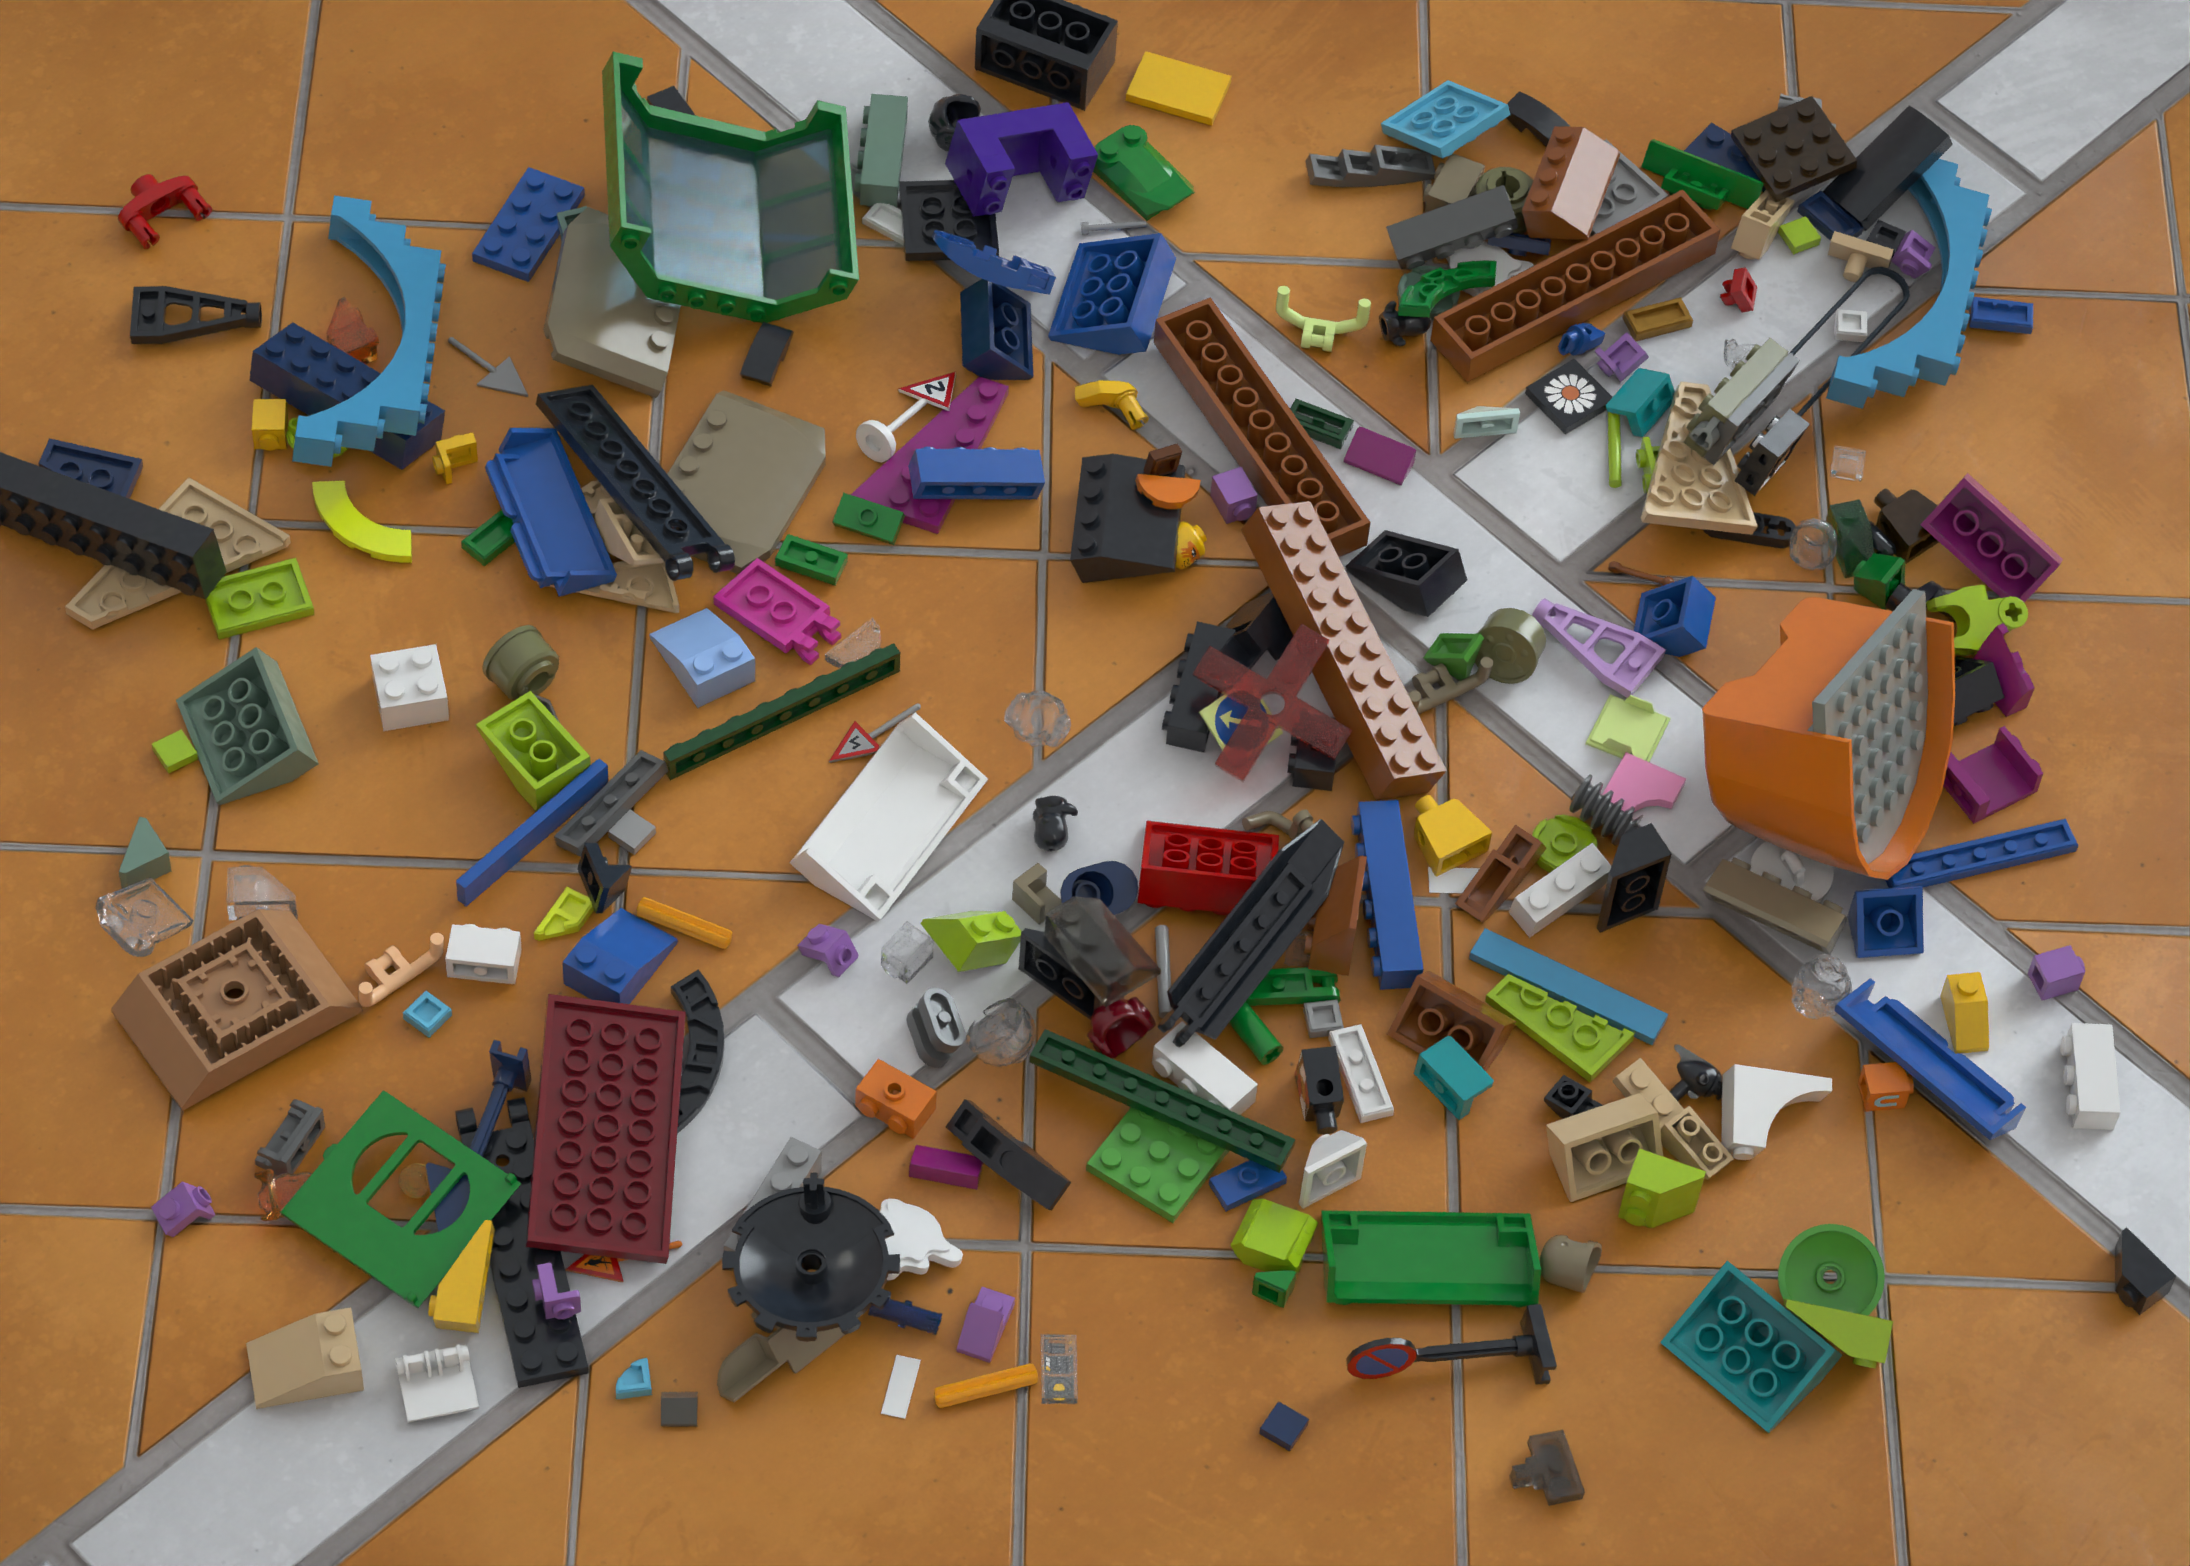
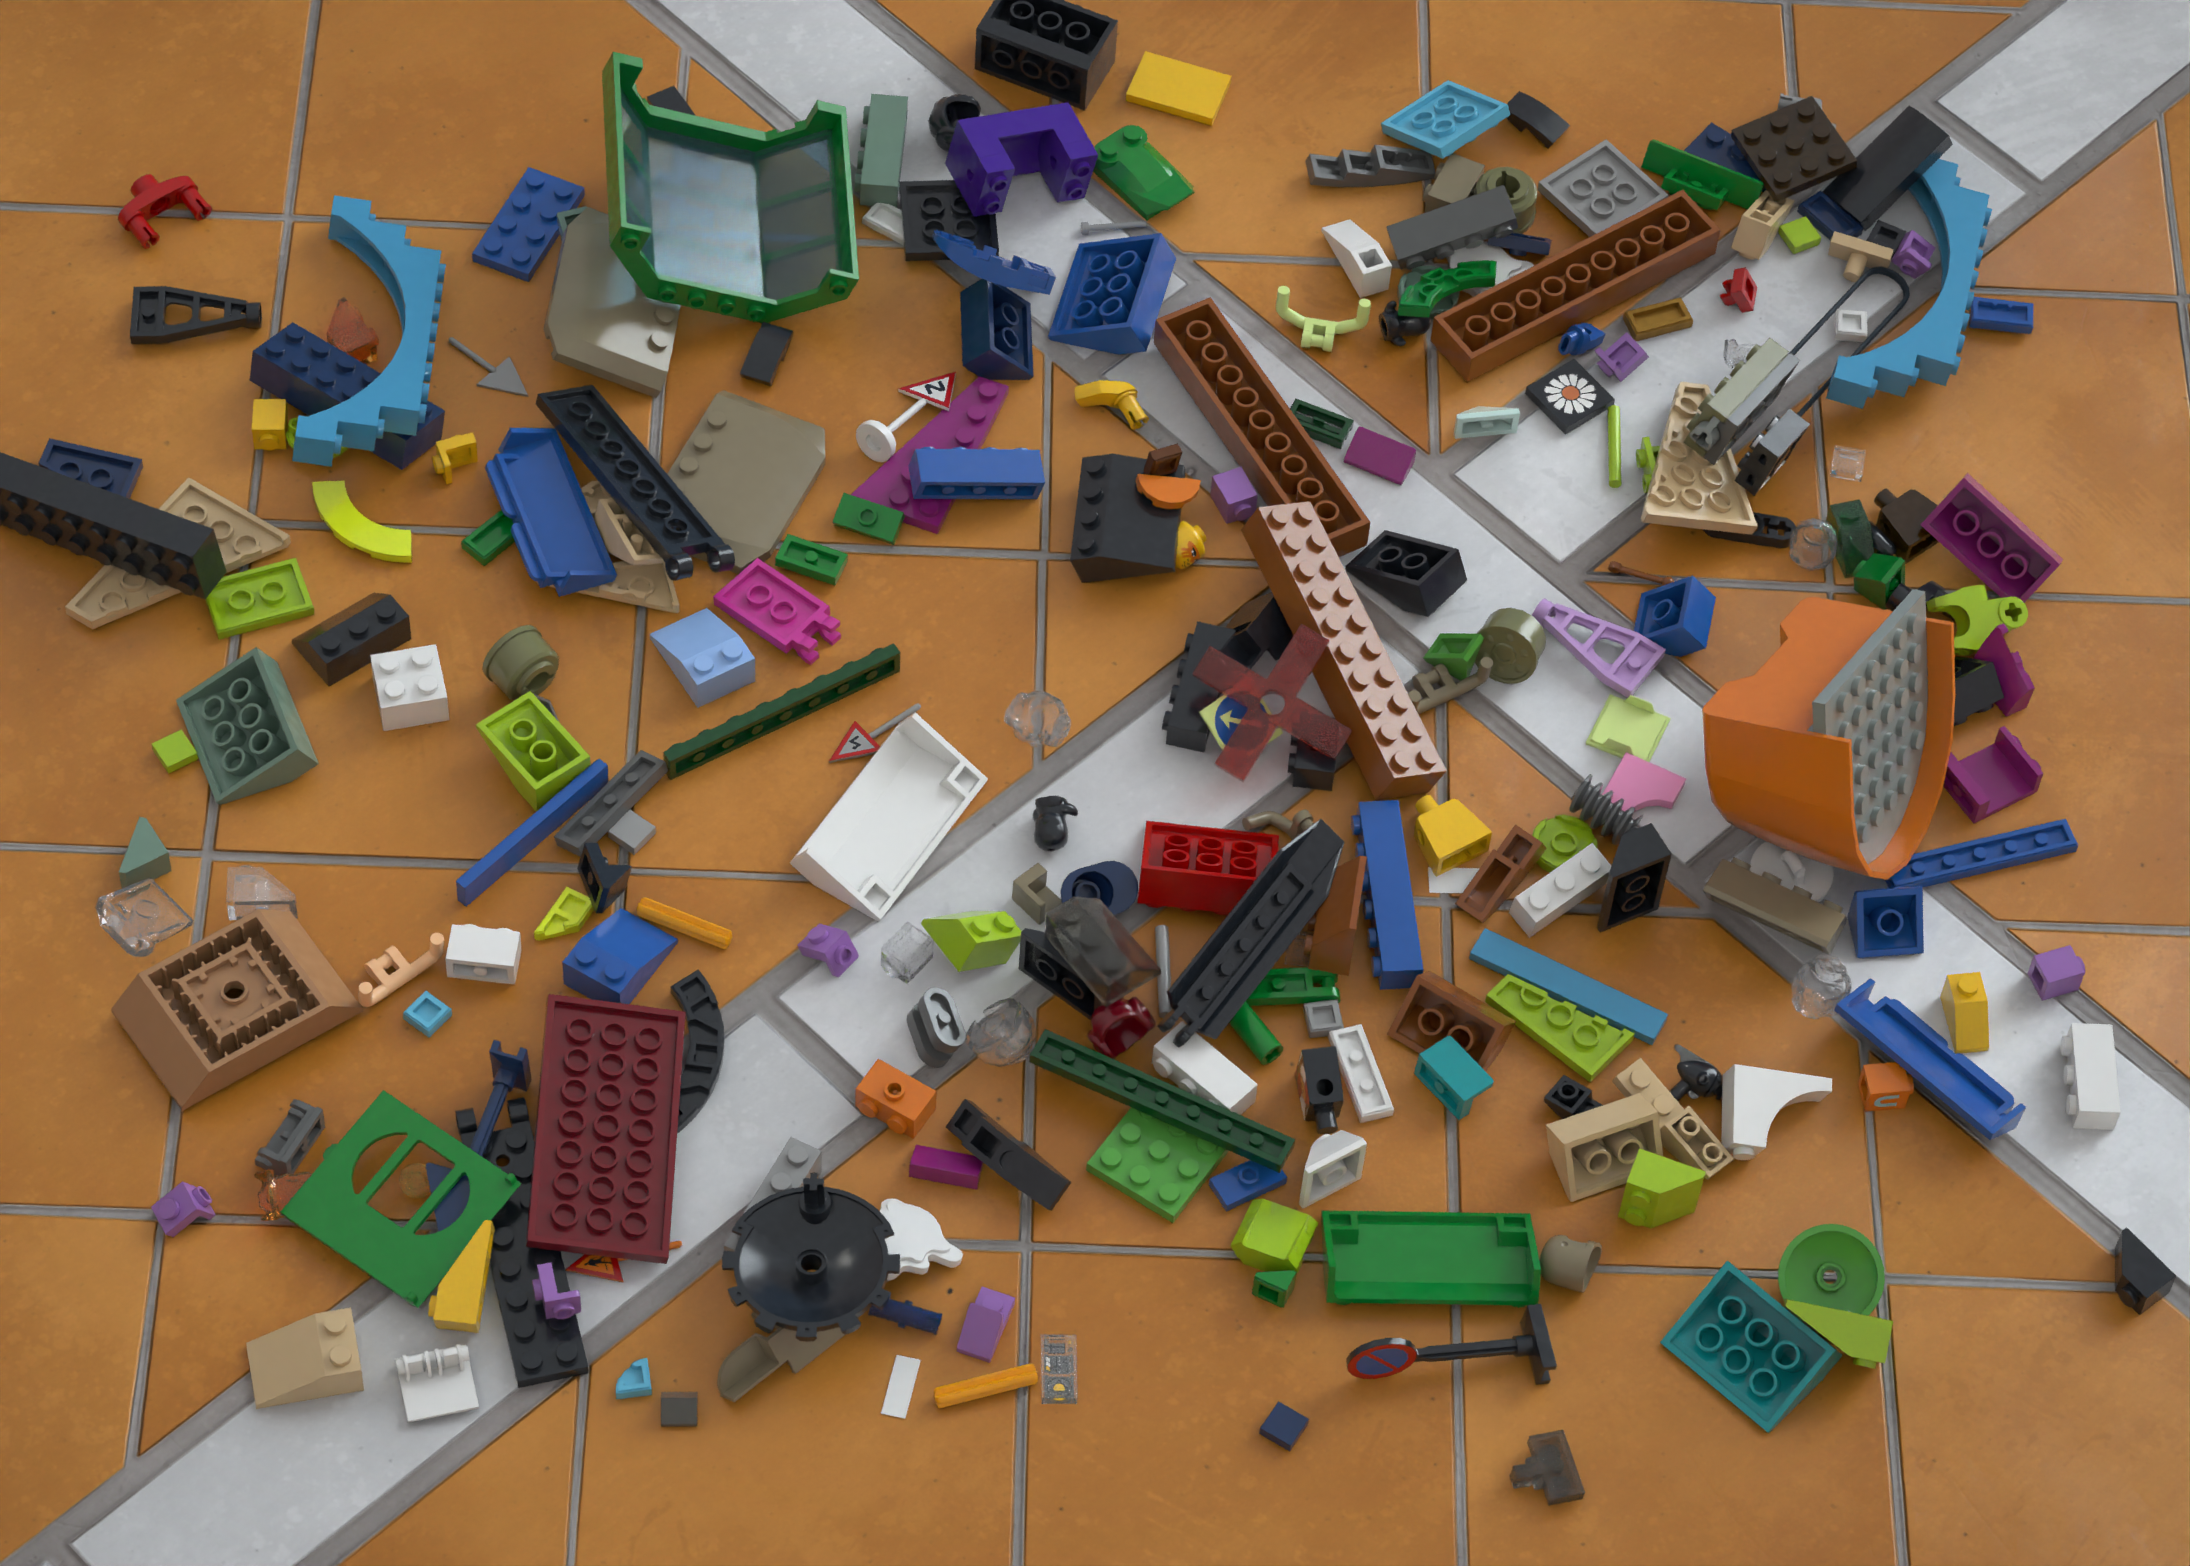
clear tile [825,617,881,668] -> none
dark orange slope [1522,126,1620,240] -> none
teal panel [1606,368,1675,437] -> none
none -> black slope [292,592,411,687]
none -> white slope [1321,219,1392,298]

